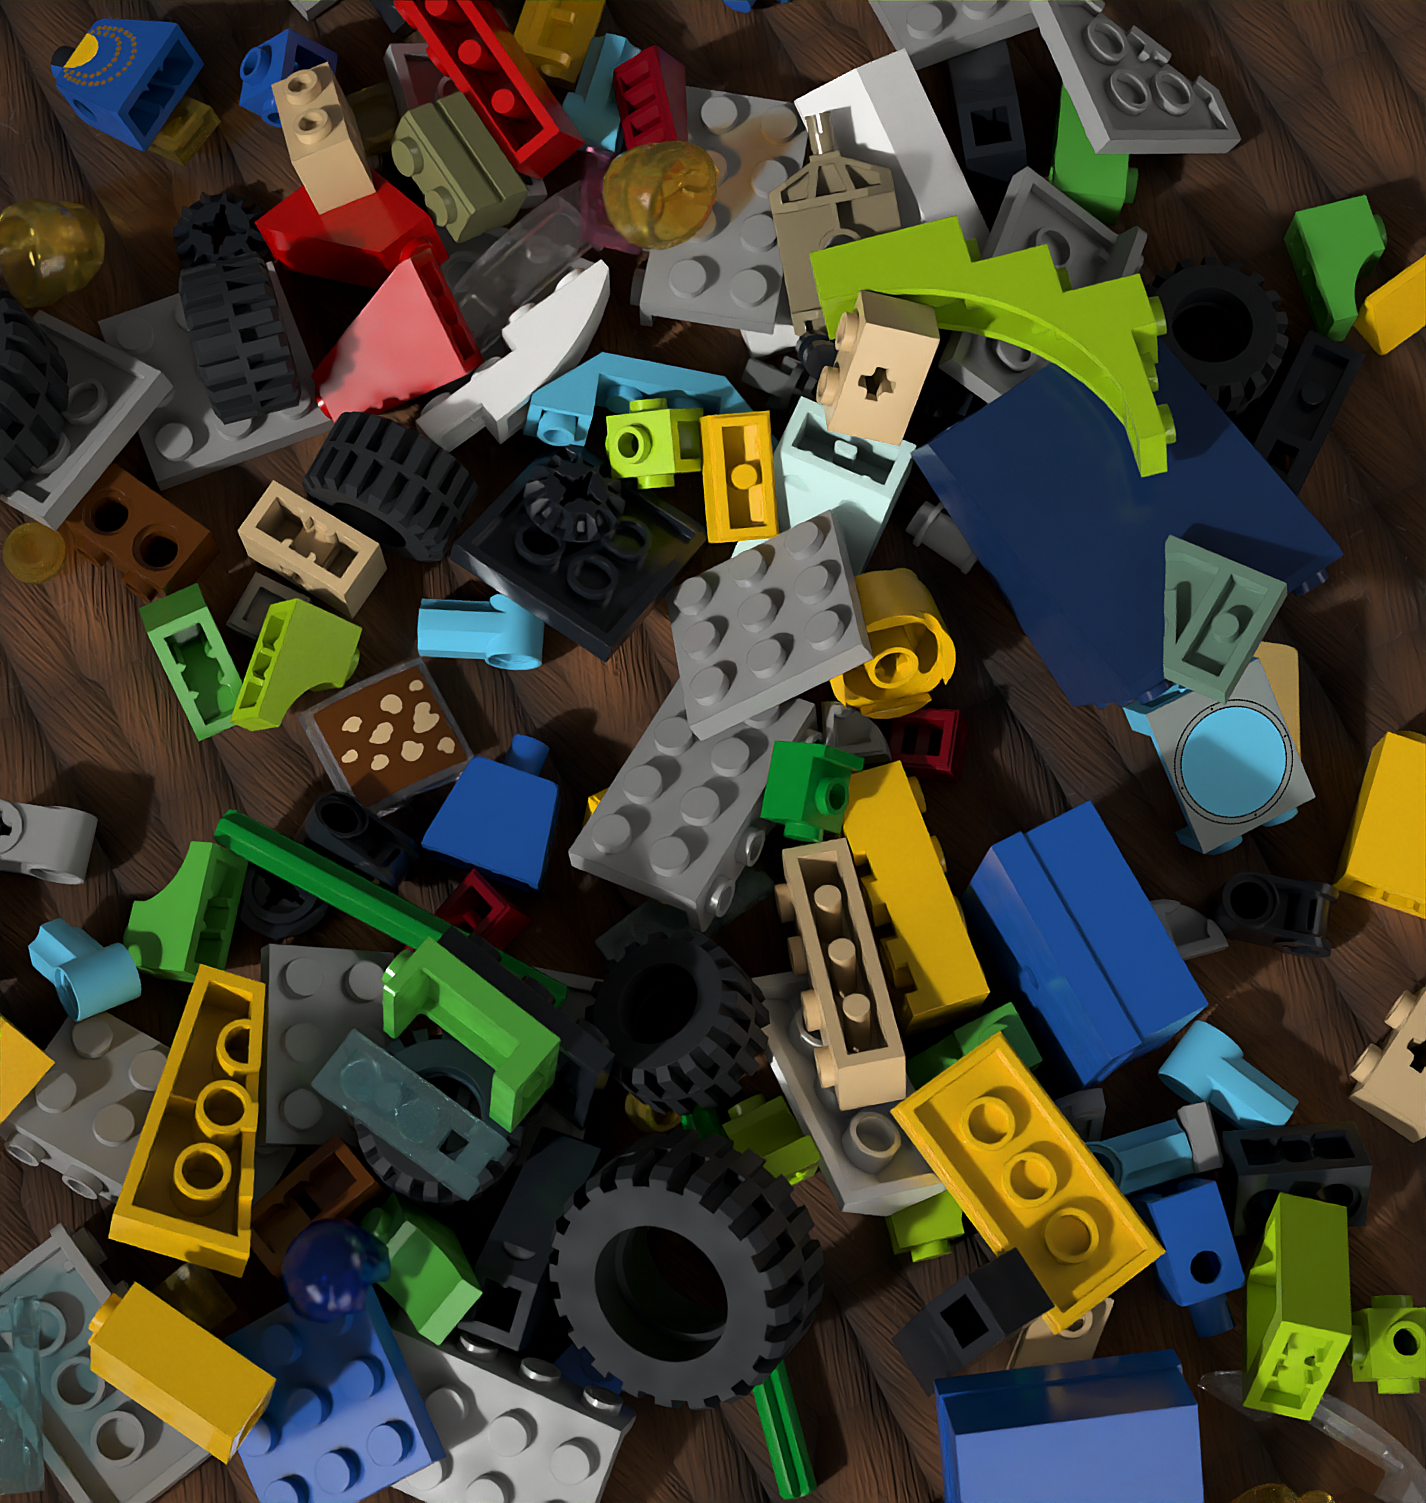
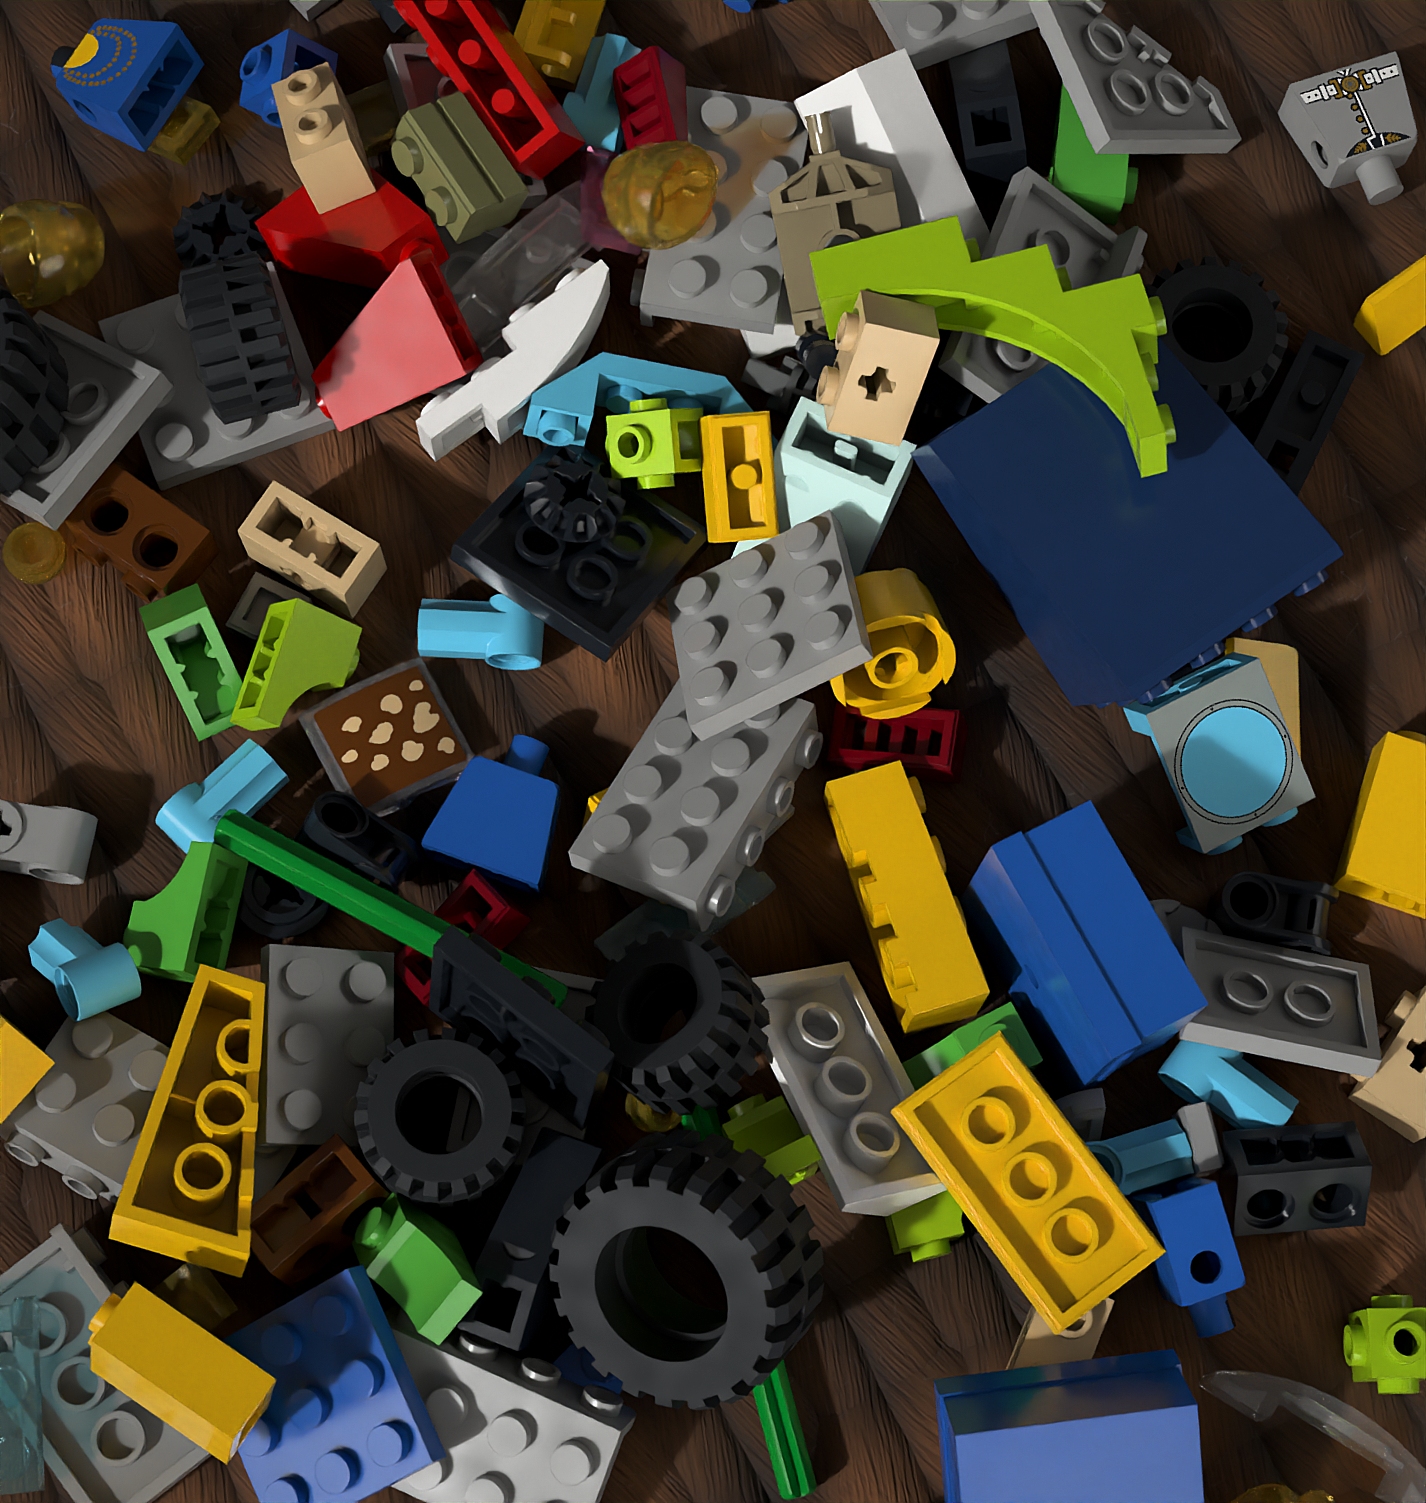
clear blue hair [279,1218,391,1323] -> none
black tyre [302,411,479,562] -> none
clear light blue plate [311,1028,510,1201] -> none
bright green panel [381,937,561,1133] -> none
green brick [760,740,864,843] -> none
tan brick [774,837,906,1111] -> none
light grey tile [821,701,892,764] -> none
black slope [891,1247,1055,1397] -> none
light grey pin [906,501,978,575] -> none
sand green wing [1163,535,1287,705] -> none
lime window [1242,1192,1352,1421] -> none
bright green arch [1284,195,1387,342] -> none
none -> medium azure piece [155,738,290,854]
none -> light grey plate [1174,927,1382,1078]
none -> light grey torso [1278,51,1417,205]

